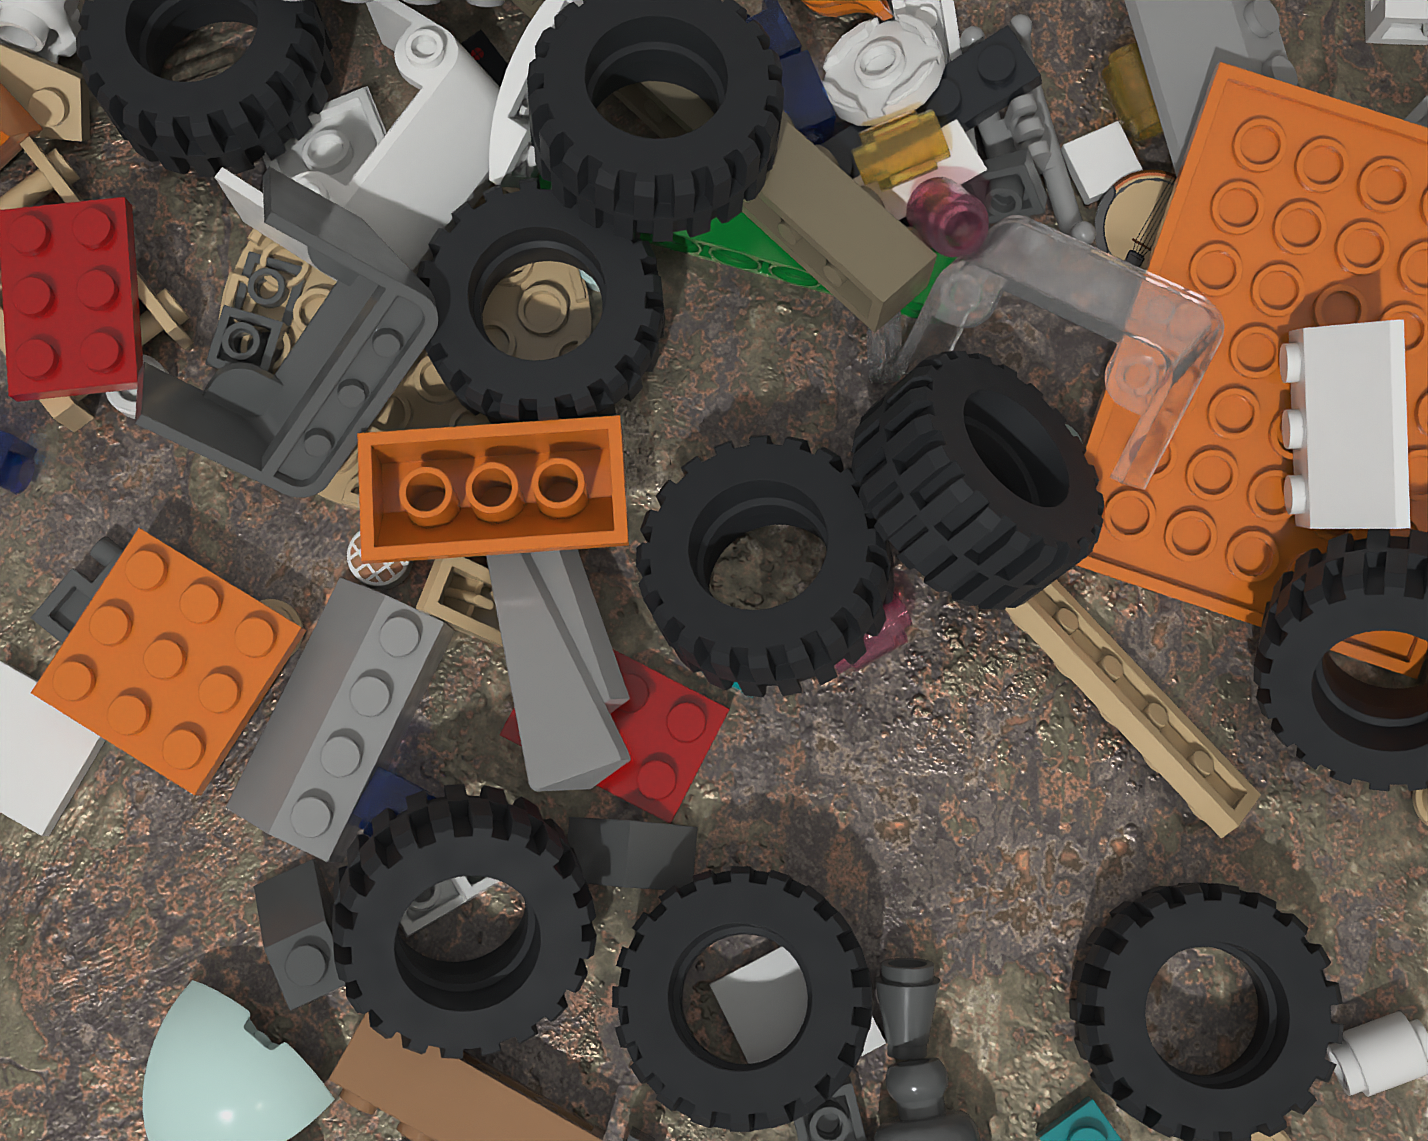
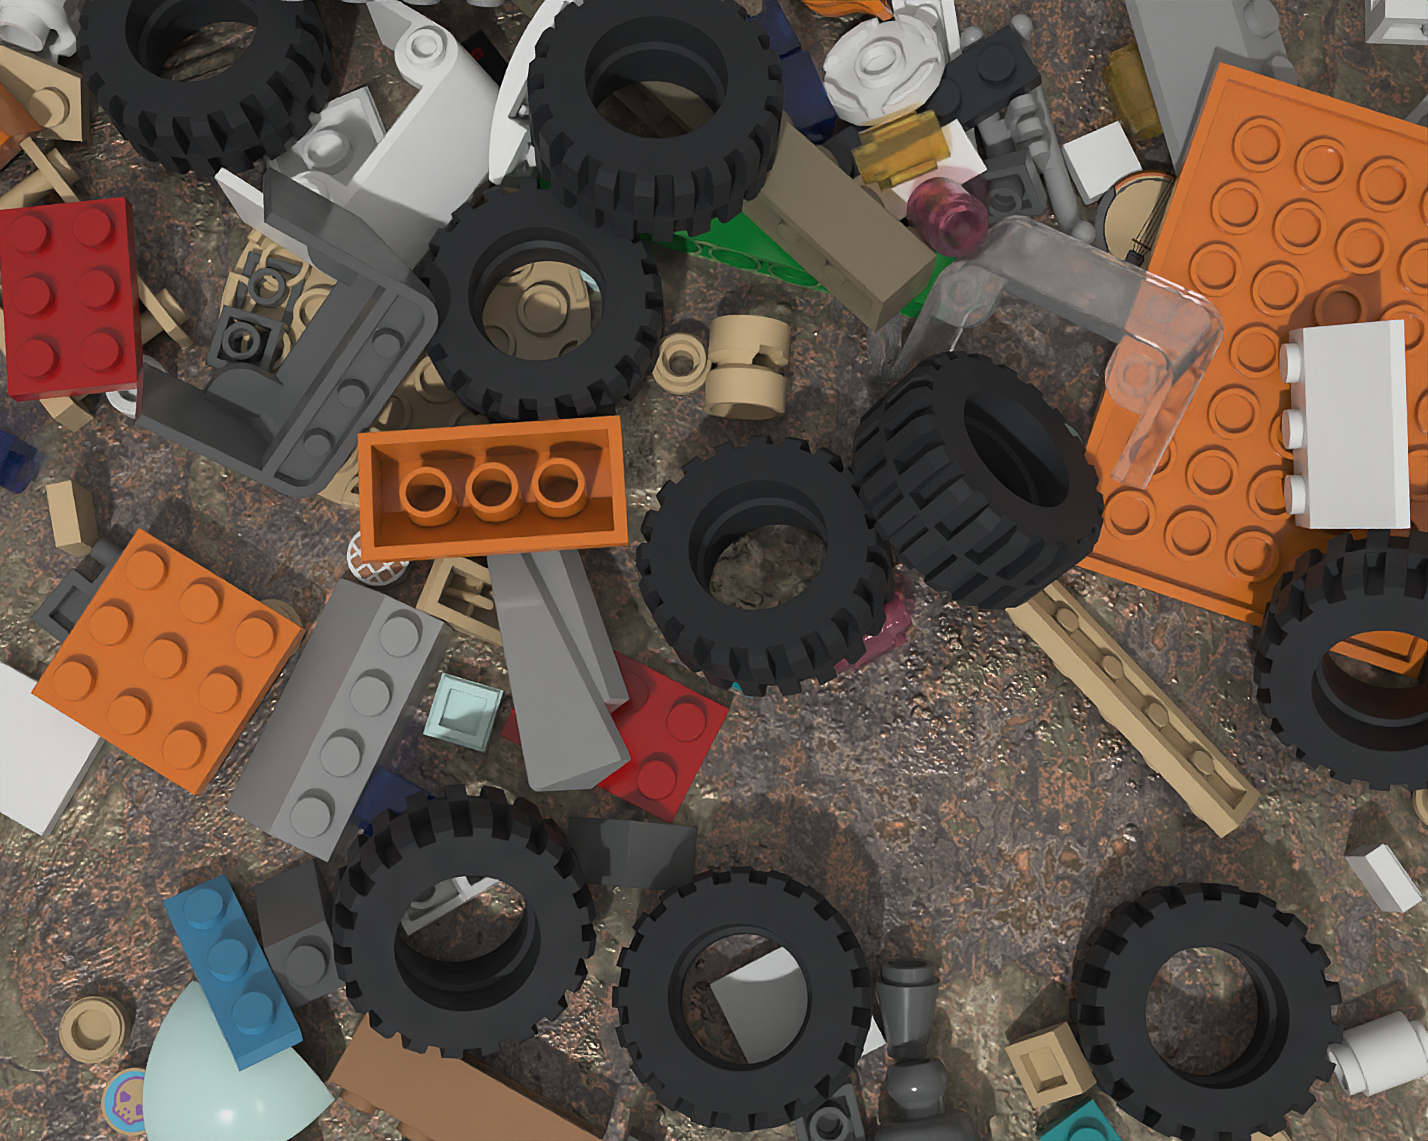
none -> tan tile [46,480,99,557]
none -> tan tile [59,995,132,1063]
none -> tile [101,1065,146,1136]
none -> dark azure plate [163,873,303,1072]
none -> light aqua tile [423,673,506,753]
none -> tan plate [652,332,713,395]
none -> tan wheel [704,315,791,422]
none -> tan plate [1004,1021,1097,1108]
none -> white tile [1344,843,1422,913]

